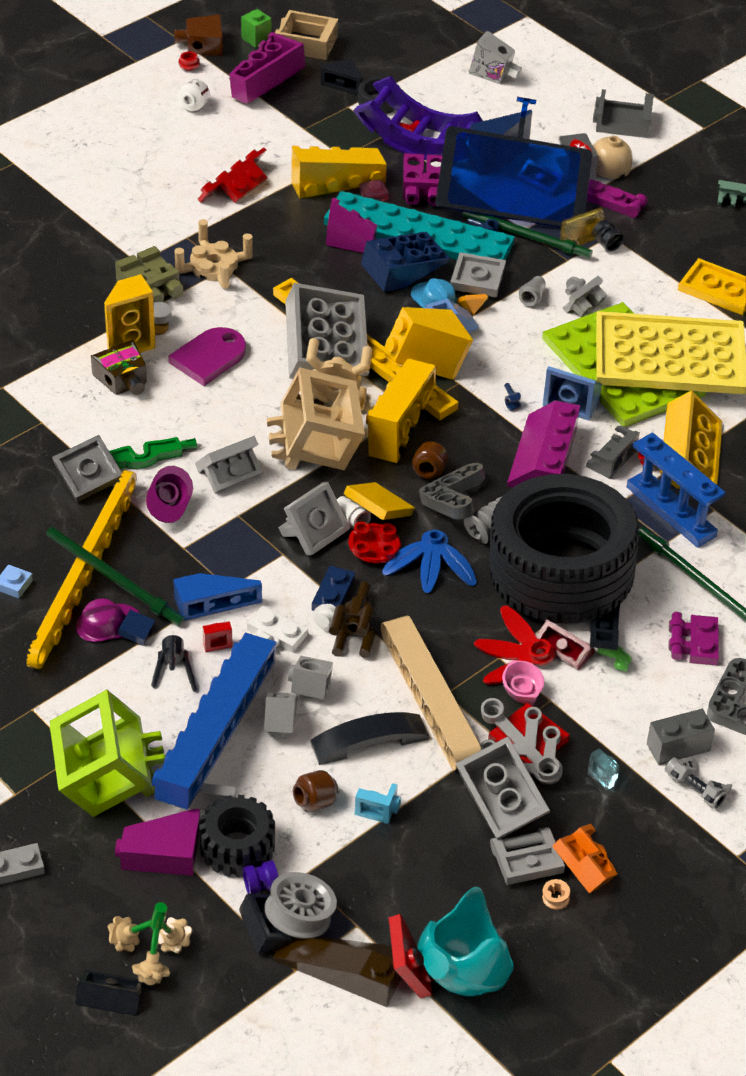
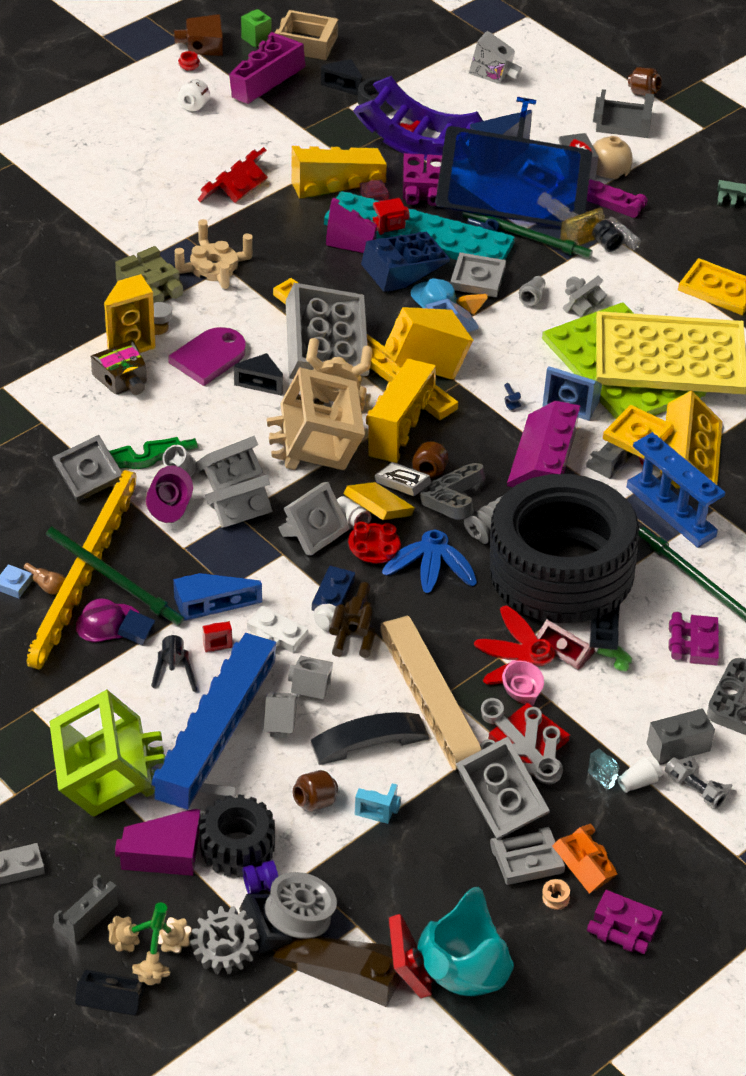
none -> medium nougat piece [24,563,66,595]
none -> dark grey hinge [53,875,118,944]
none -> light grey wheel [162,445,197,477]
none -> light grey gear [190,906,260,974]
none -> light grey bracket [205,475,273,528]
none -> black slope [234,353,283,396]
none -> red window [372,198,410,235]
none -> tile [375,462,431,496]
none -> clear axle [538,192,580,227]
none -> magenta plate [587,890,663,954]
none -> yellow tile [603,405,674,459]
none -> clear axle [606,216,641,250]
none -> white cone [617,756,663,793]
none -> reddish brown head [628,67,662,96]

